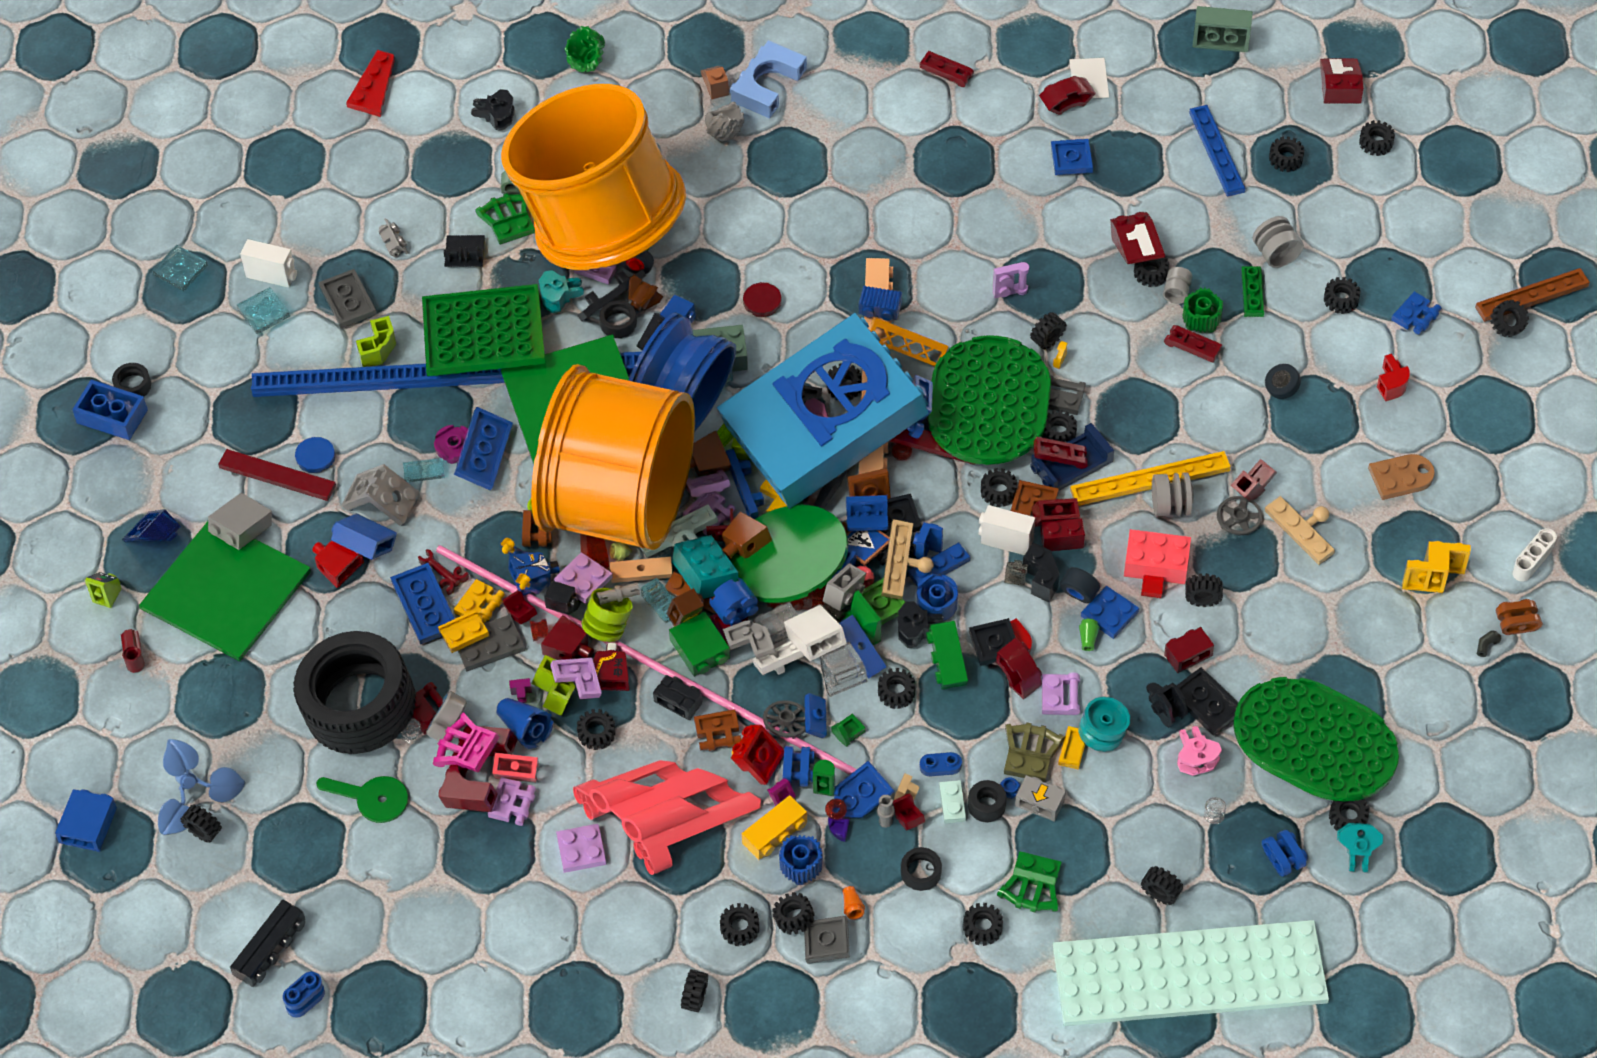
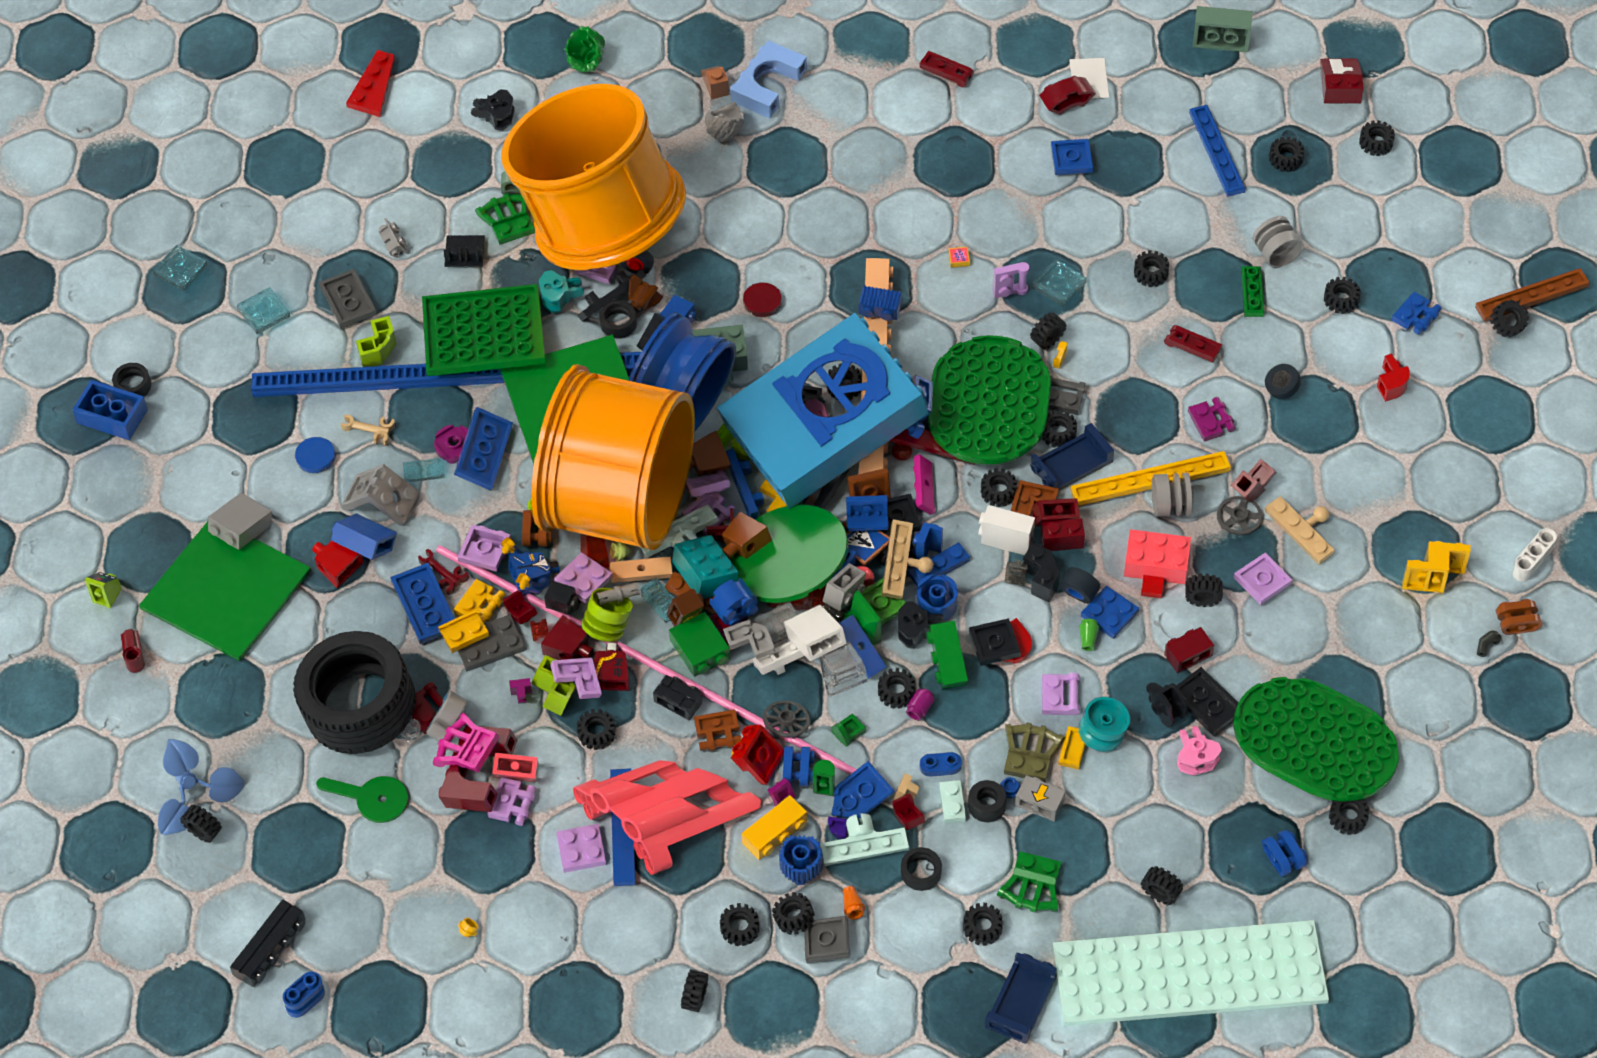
blue brick [55,789,117,852] -> none
clear blue slope [122,509,181,542] -> none
dark red tile [218,449,336,501] -> none
white brick [240,239,297,288] -> none
blue cone [496,698,553,749] -> none
blue plate [805,693,827,738] -> none
clear red plate [825,799,847,820] -> none
light orange fence [870,316,948,366] -> none
light grey pin [877,795,894,828] -> none
dark red brick [996,638,1042,700] -> none
dark red plate [1034,437,1088,469] -> none
dark red slope [1110,212,1165,265] -> none
light grey wheel [1163,267,1193,304] -> none
green brick [1182,287,1223,333] -> none
clear wheel [1204,797,1226,824] -> none
teal hinge [1337,823,1383,872] -> none
medium nougat plate [1368,454,1434,500] -> none
none -> tan bar [341,415,395,446]
none -> lavender plate [458,525,511,572]
none -> yellow plate [458,917,479,937]
none -> blue tile [610,768,635,886]
none -> light aqua plate [820,814,909,866]
none -> magenta brick [906,689,935,721]
none -> dark pink tile [913,454,935,515]
none -> tile [948,247,970,268]
none -> dark blue panel [985,952,1057,1044]
none -> clear light blue plate [1032,259,1087,307]
none -> magenta plate [1188,397,1236,442]
none -> lavender plate [1233,553,1292,605]

